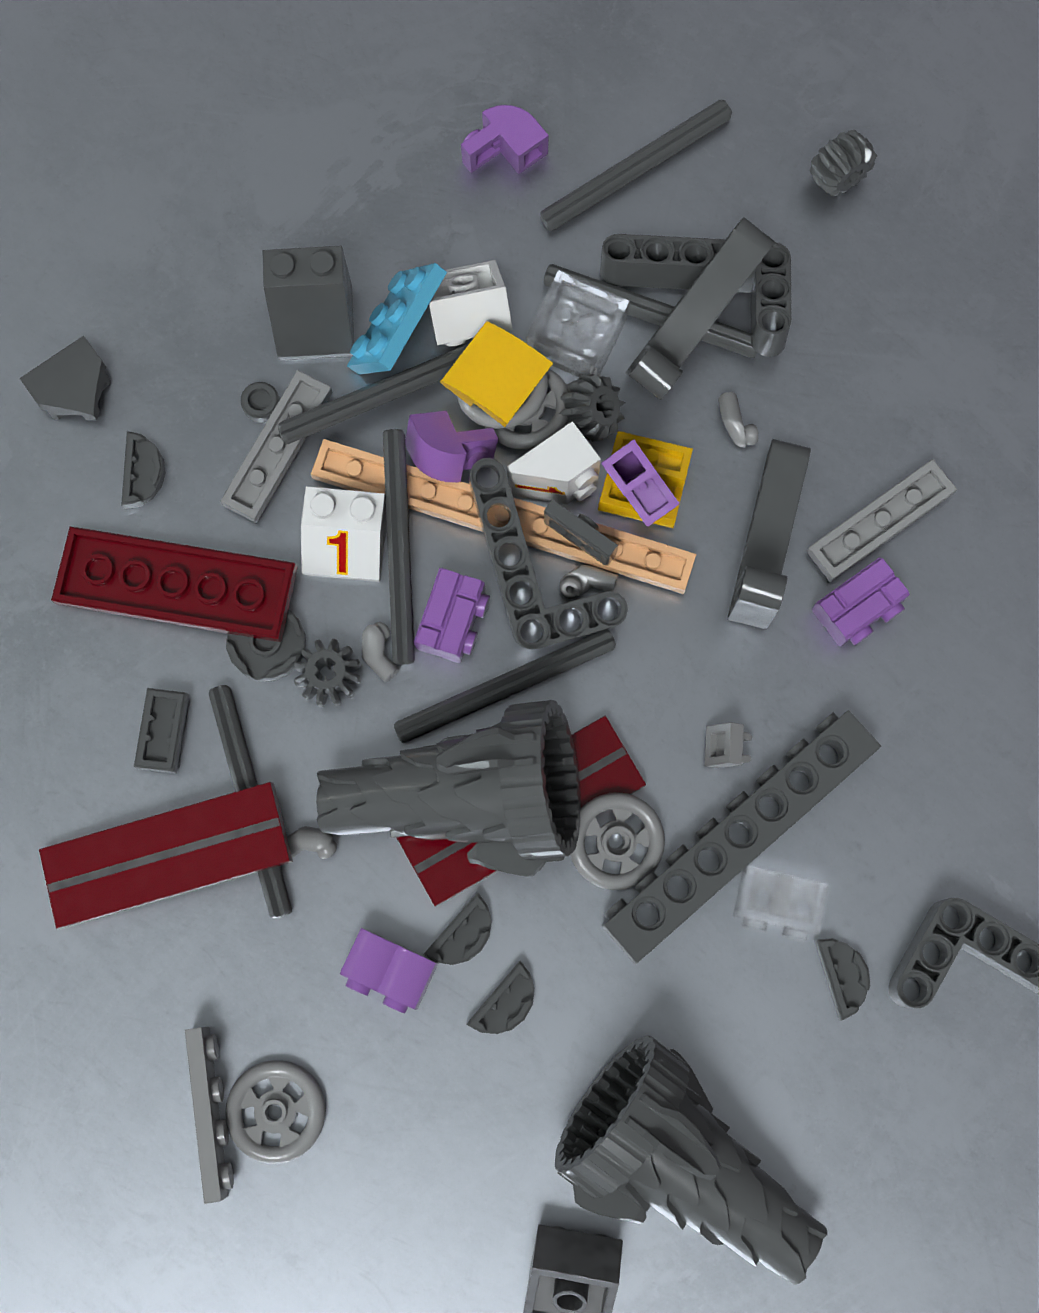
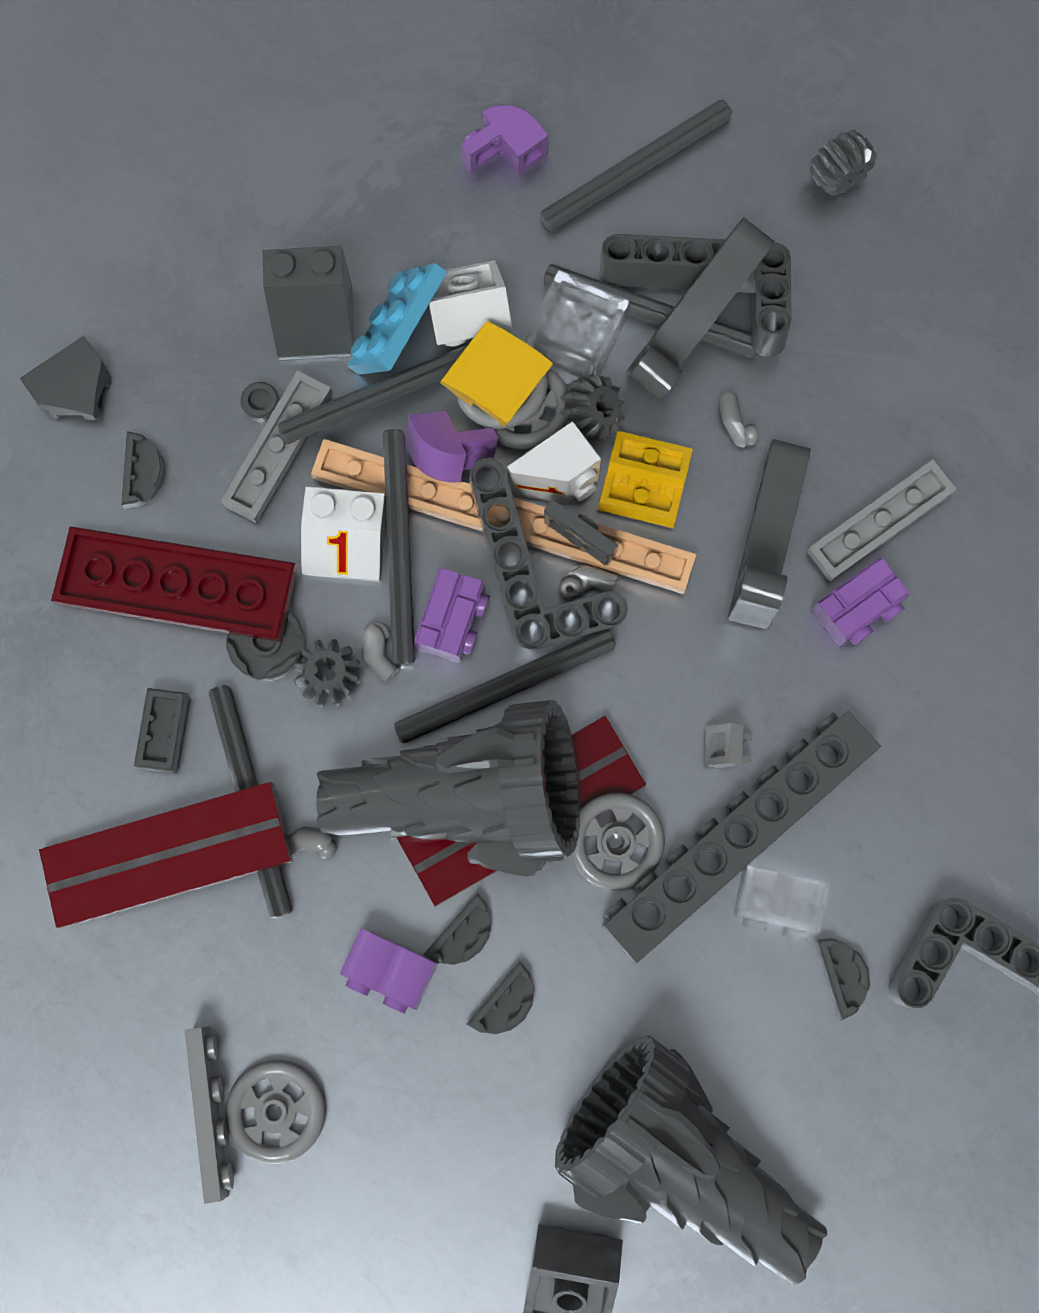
medium lavender brick [601,439,680,527] -> none

